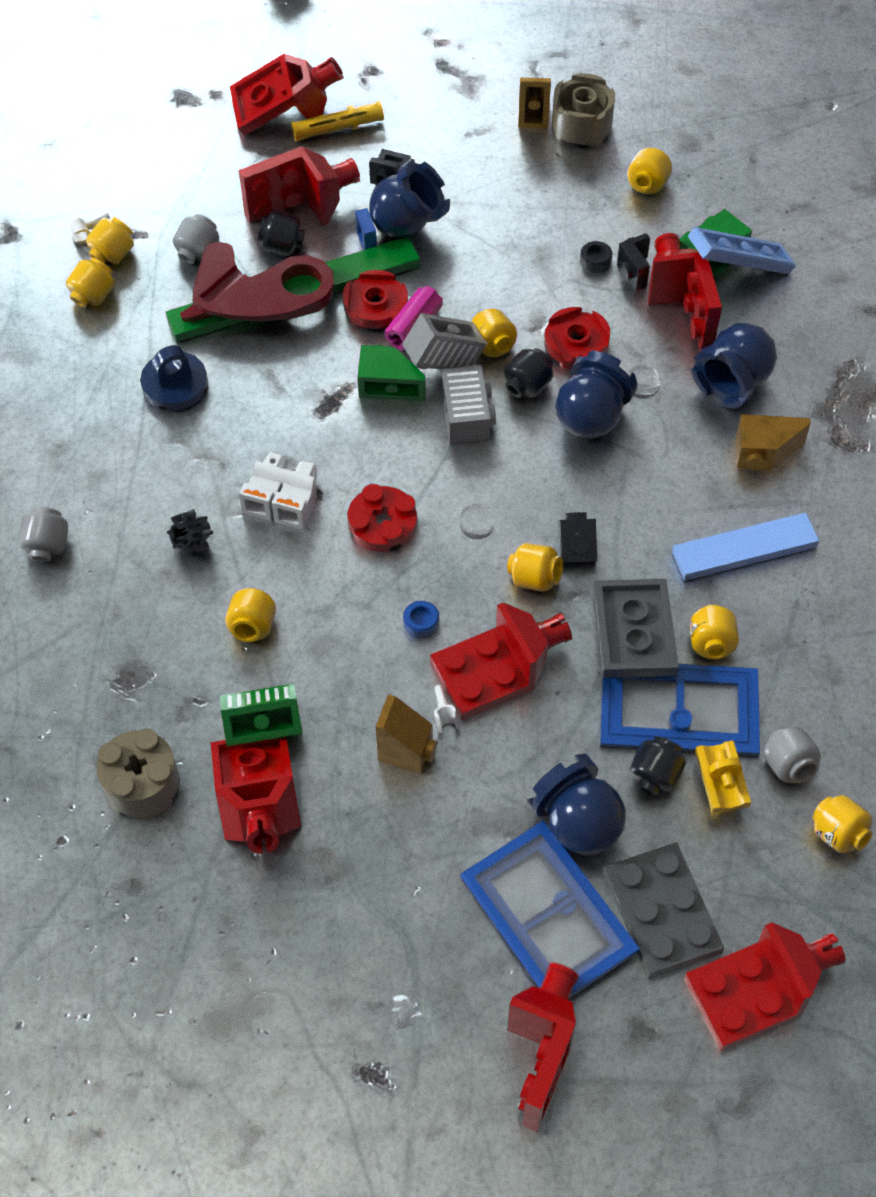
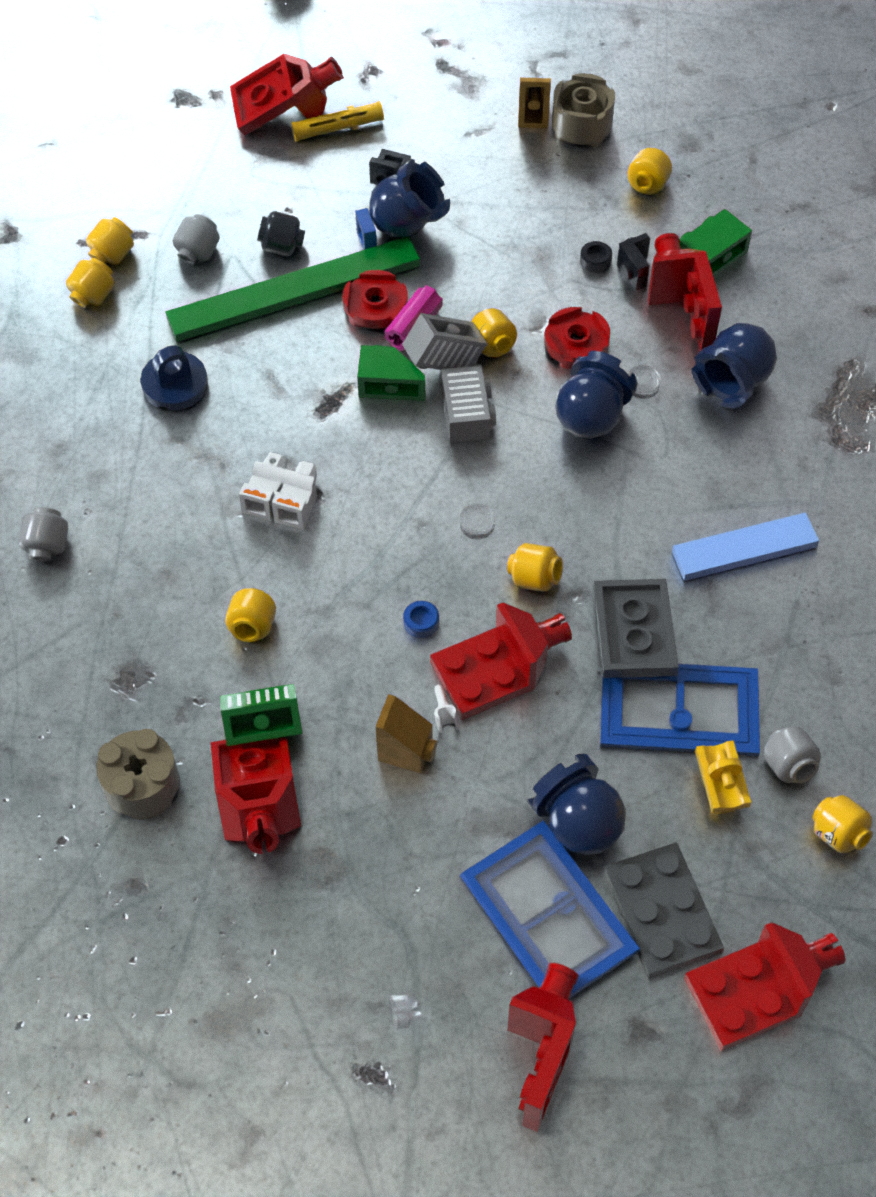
white hand [70,212,110,244] -> none
black gear [167,509,213,556] -> none
dark red animal [180,242,334,322] -> none
red plate [238,146,361,226] -> none
red plate [347,484,418,552] -> none
black head [504,348,553,398] -> none
black bracket [558,512,597,563] -> none
black head [629,736,686,796] -> none
light blue tile [688,227,795,274] -> none
yellow head [689,605,739,659] -> none
pearl gold slope [736,414,811,470] -> none

